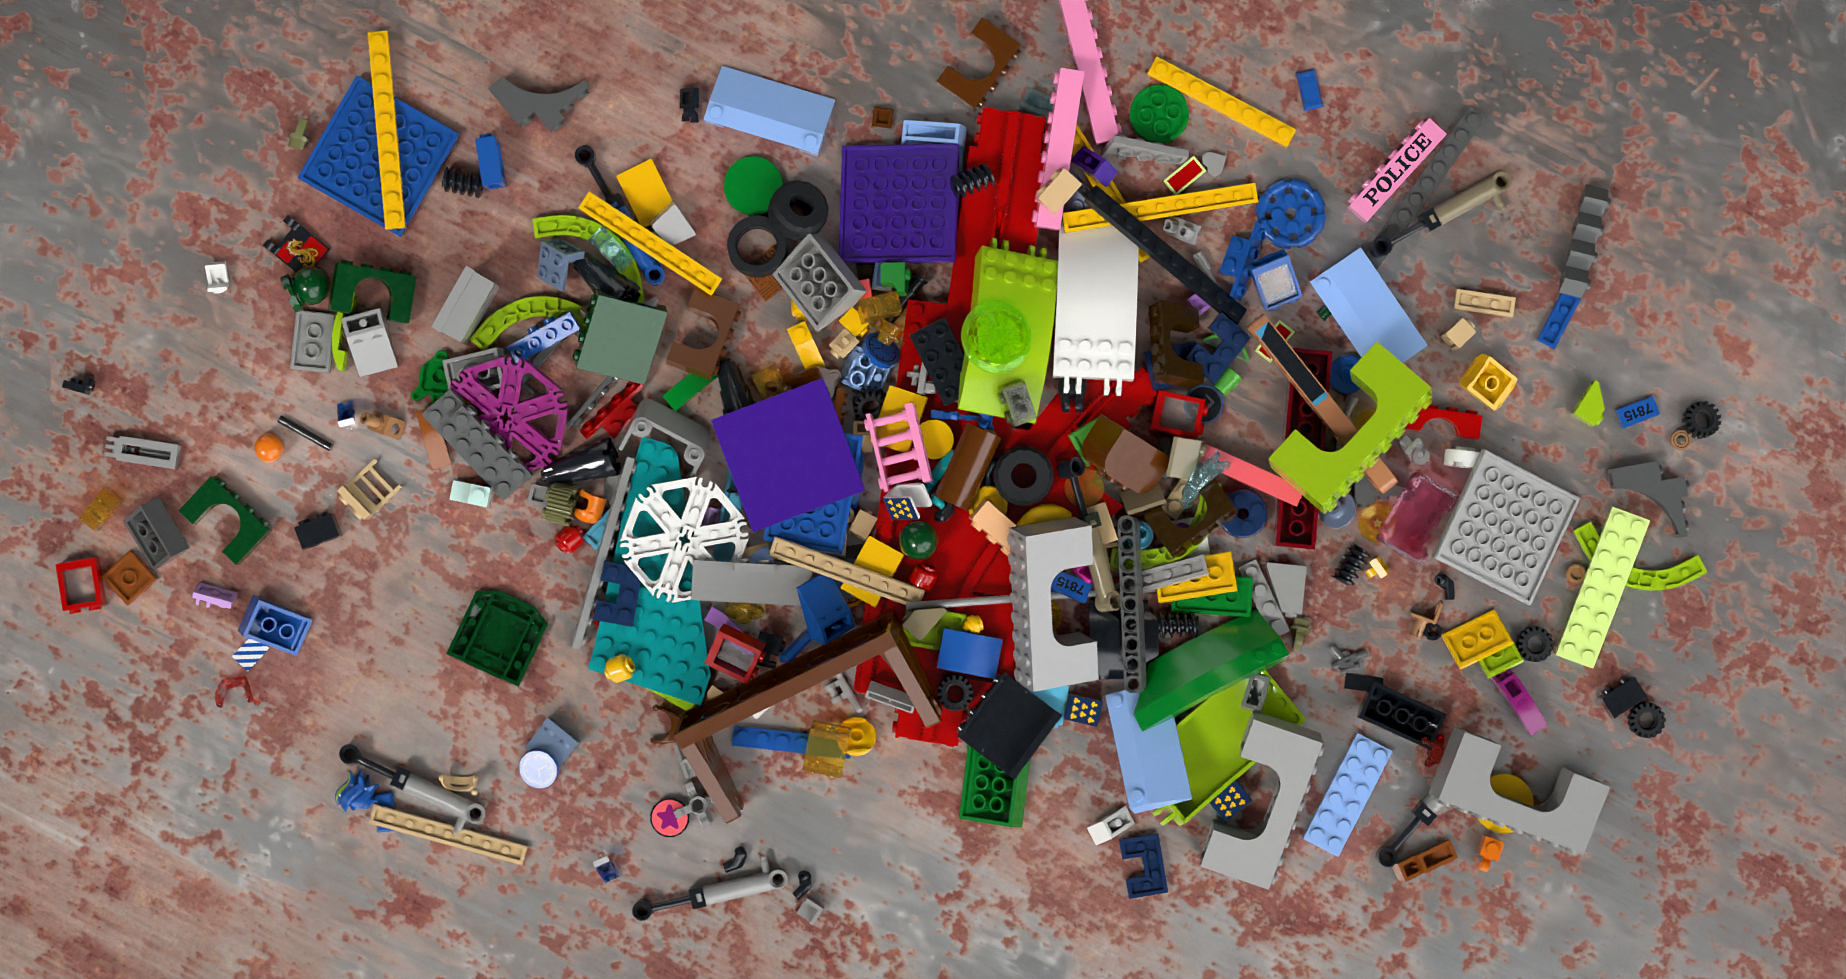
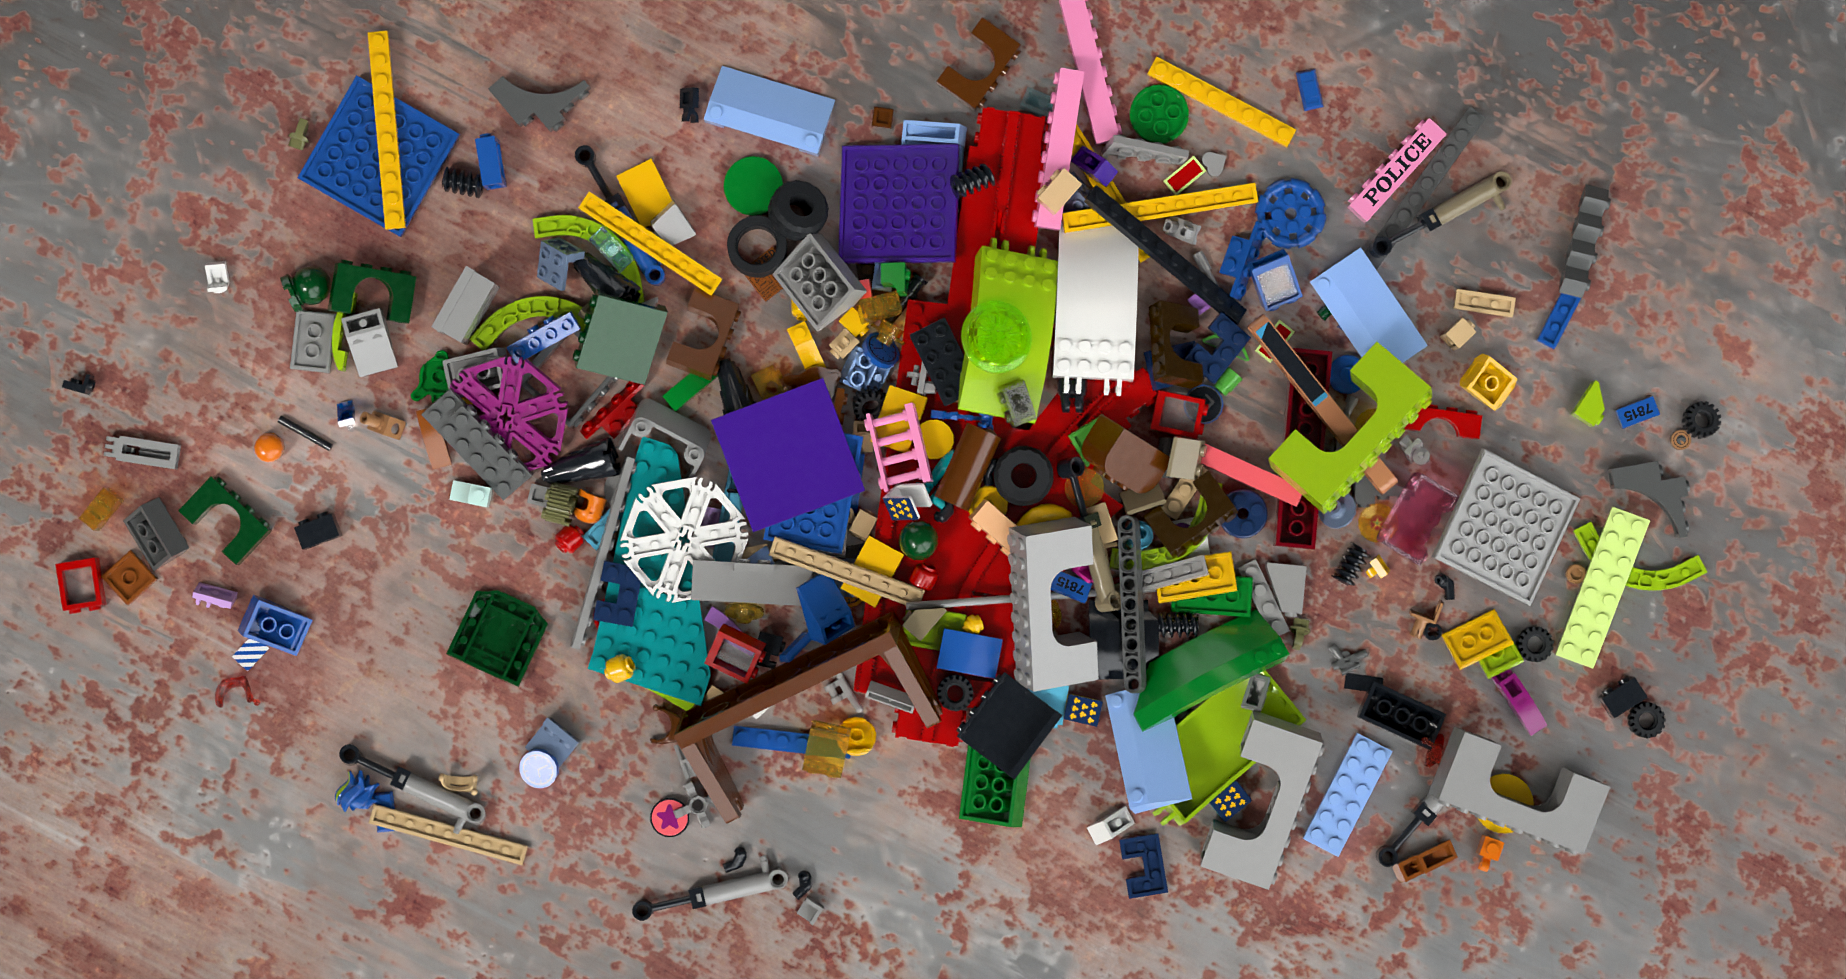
flag [262,215,330,272] -> none
tan plate [337,459,402,520] -> none
clear blue piece [593,852,620,884] -> none
clear light blue piece [1180,450,1231,508] -> none
white piece [1443,446,1500,468] -> none

